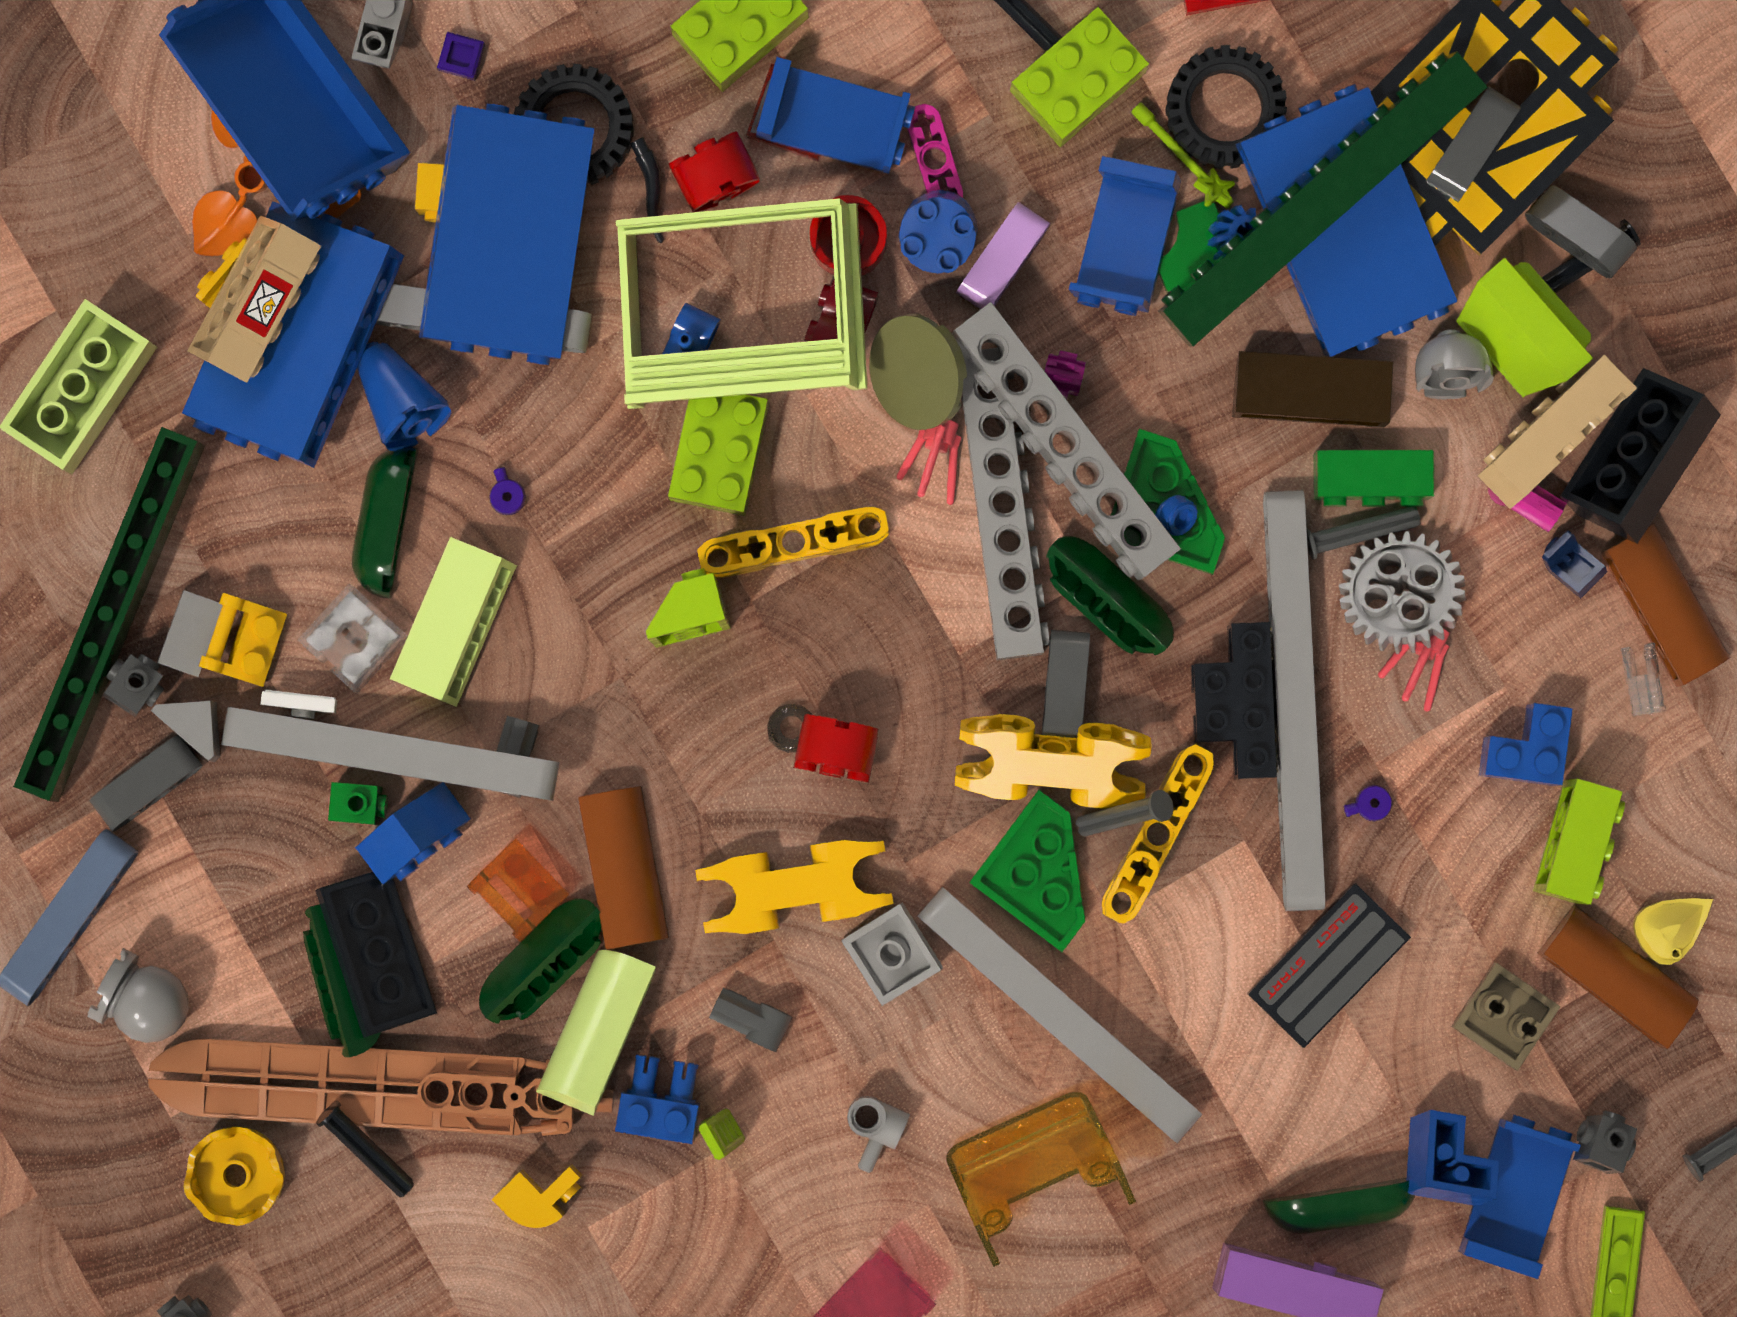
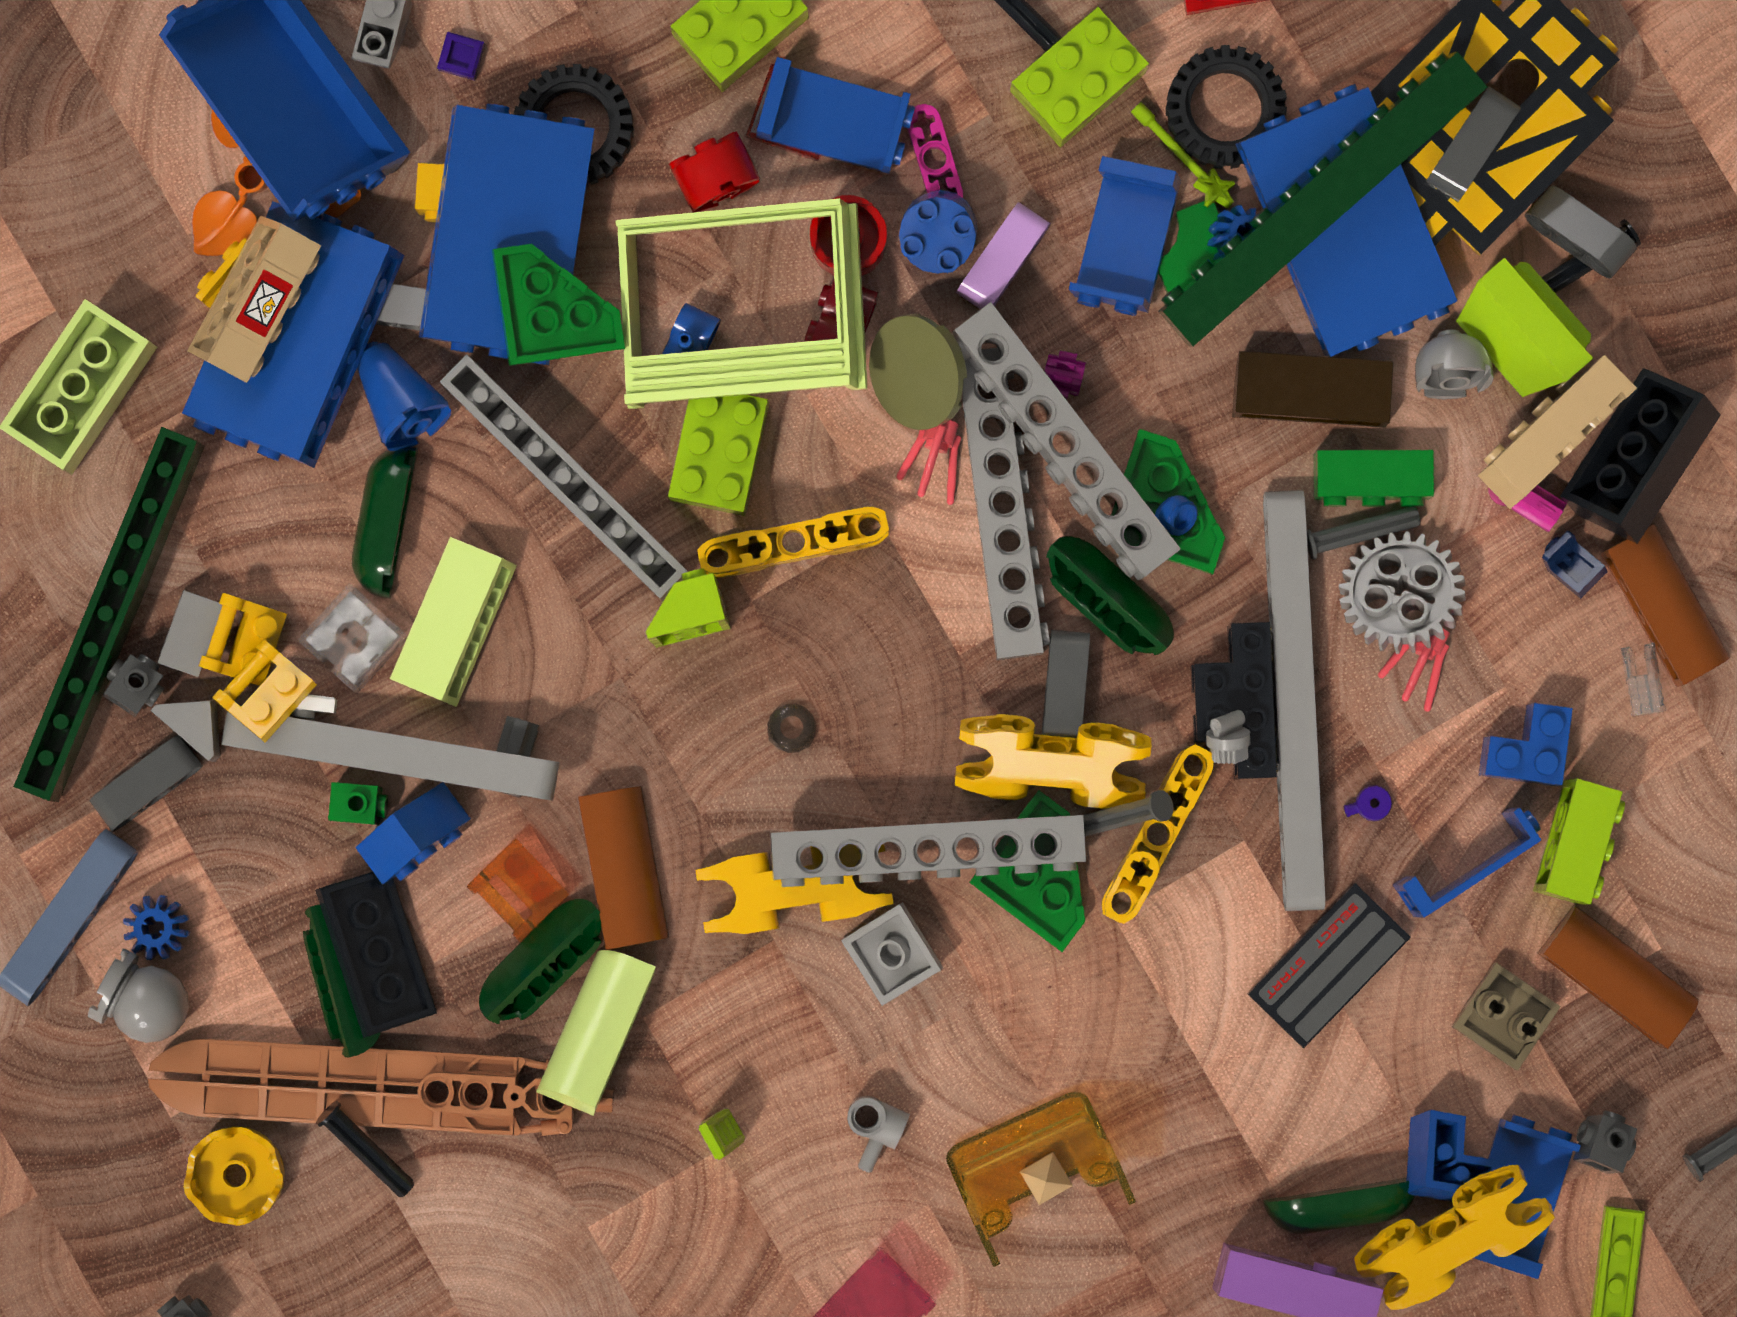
dark purple piece [489,467,526,515] -> none
yellow brick [491,1164,582,1228] -> none
blue brick [615,1054,700,1144] -> none
black animal [630,137,664,243] -> none
dark grey piece [709,987,793,1052] -> none
red brick [793,714,879,783] -> none
light grey beam [917,887,1203,1144] -> none
light yellow piece [1633,898,1713,965] -> none
none -> blue gear [123,895,190,960]
none -> yellow plate [212,639,317,743]
none -> light grey brick [440,354,688,602]
none -> green plate [492,244,625,366]
none -> light grey brick [770,815,1086,887]
none -> tan slope [1020,1152,1073,1205]
none -> light grey piece [1206,710,1251,764]
none -> yellow piece [1354,1165,1555,1310]
none -> blue panel [1393,807,1541,918]

